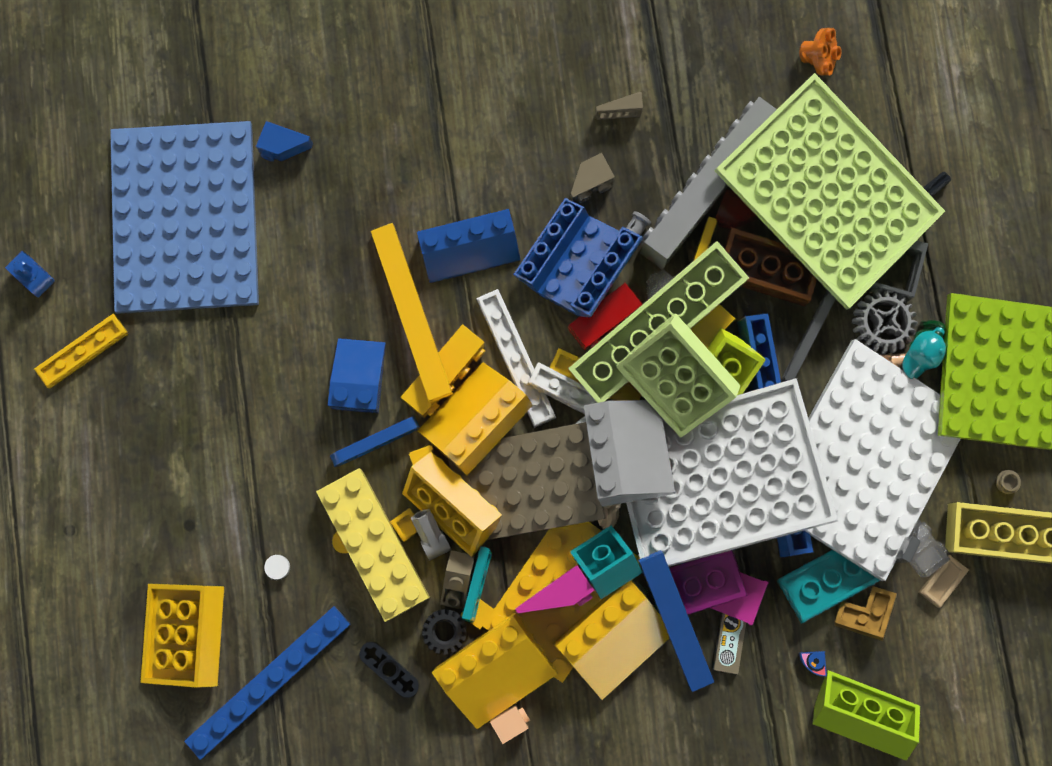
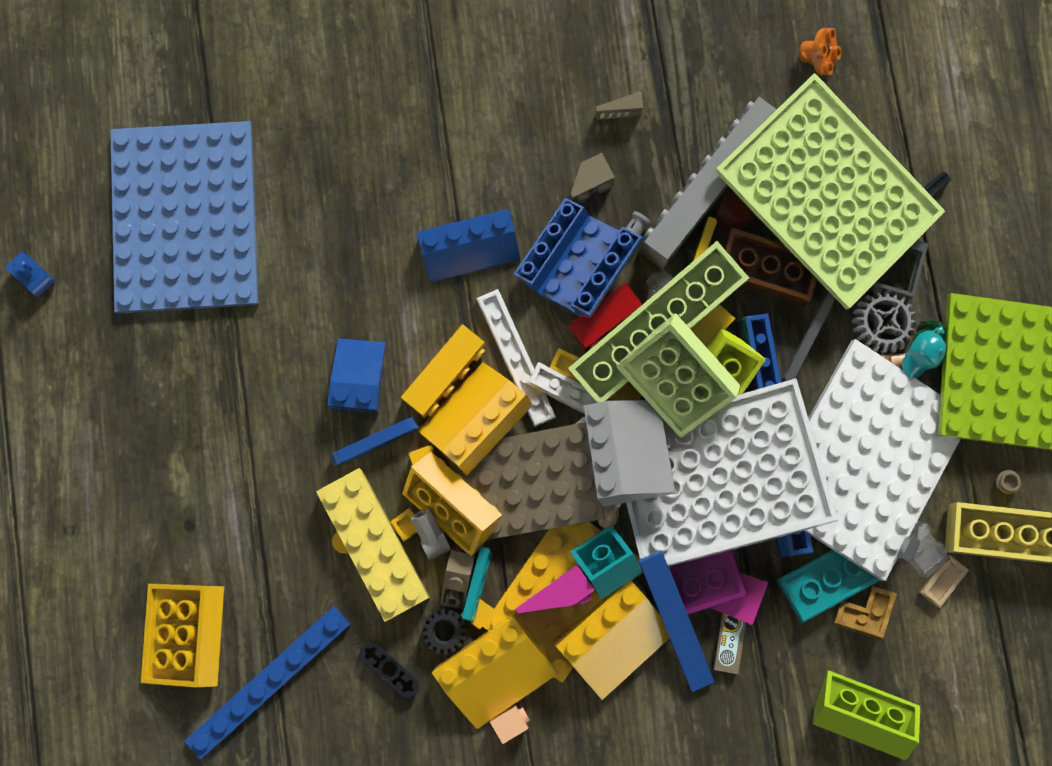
yellow tile [34,314,129,389] -> none
blue slope [256,121,313,161] -> none
white tile [264,555,290,579] -> none
yellow tile [371,223,453,403] -> none
blue tile [799,651,827,676] -> none

